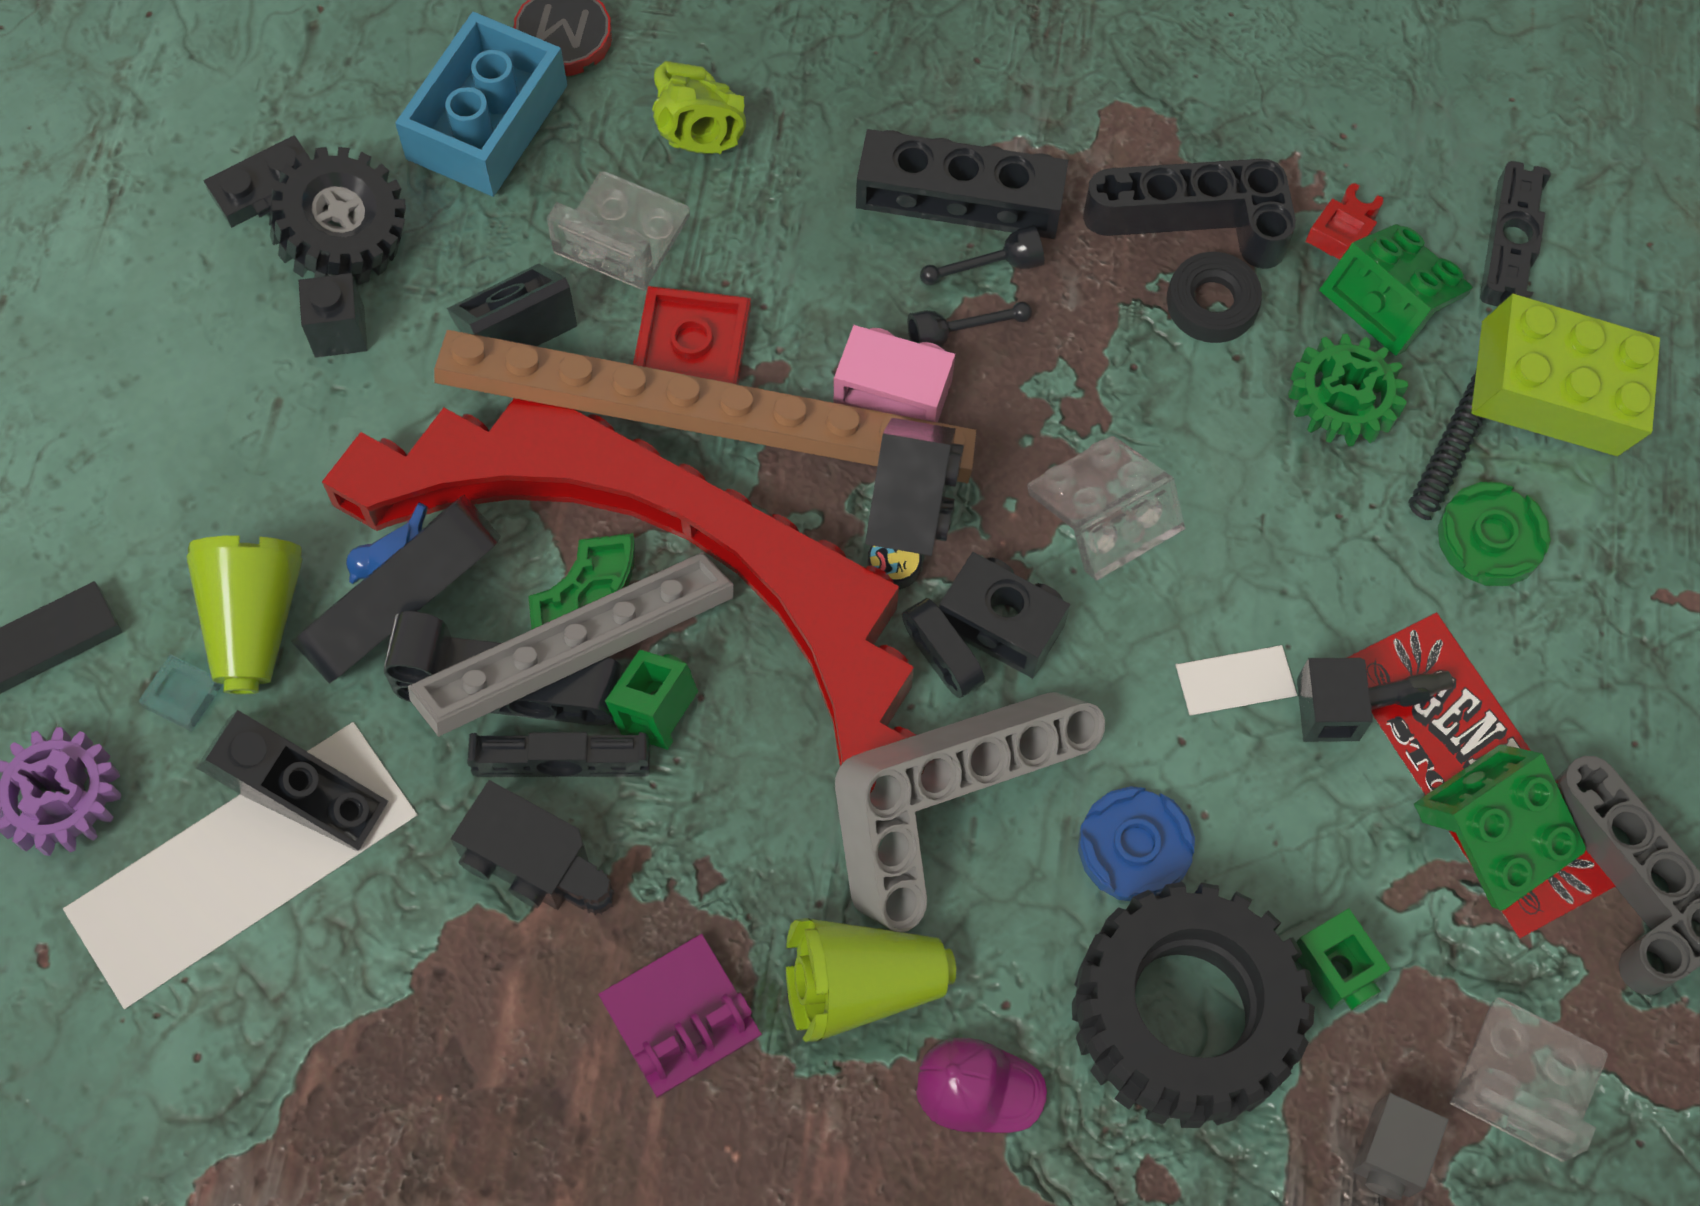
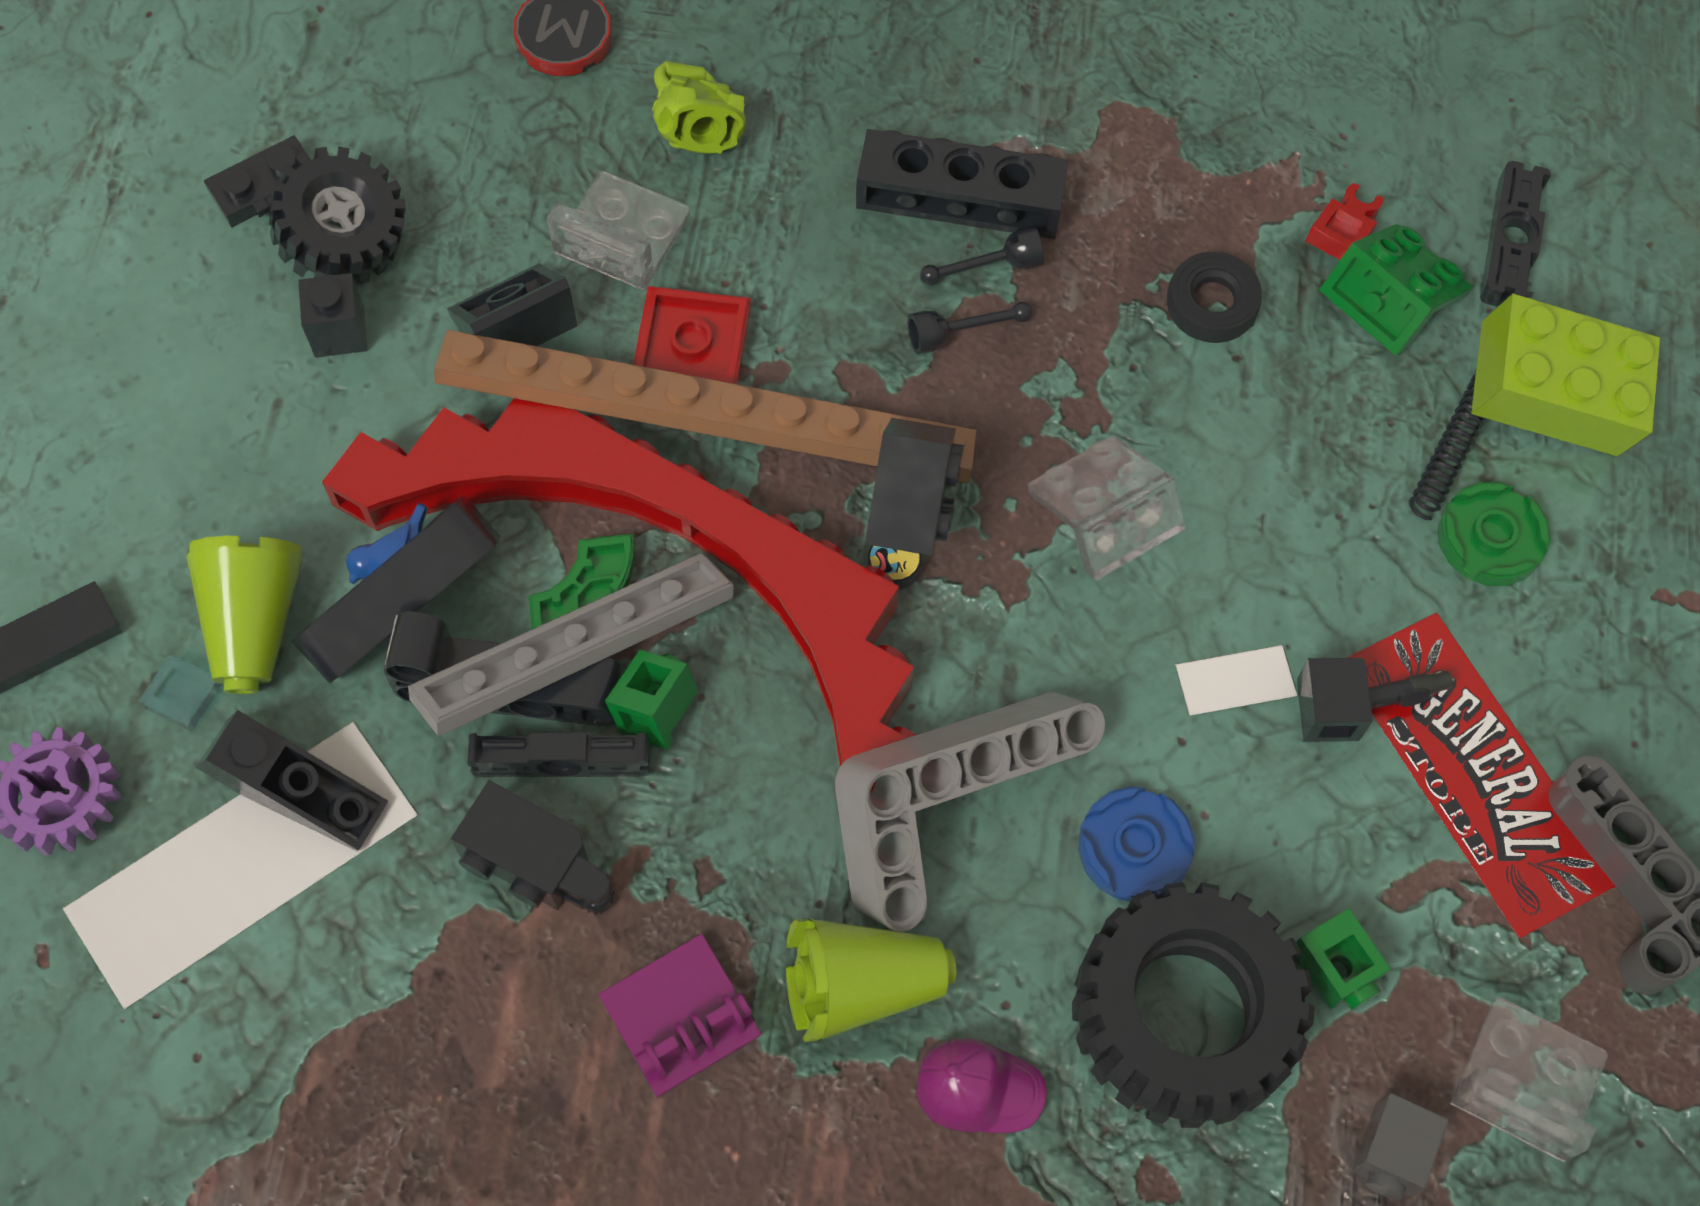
dark azure brick [395,12,567,197] -> none
bright pink piece [833,325,955,422] -> none
black beam [902,598,985,698] -> none
black brick [939,552,1071,679] -> none
black beam [1083,159,1296,269] -> none
green gear [1288,334,1408,446] -> none
green bracket [1414,744,1586,911] -> none

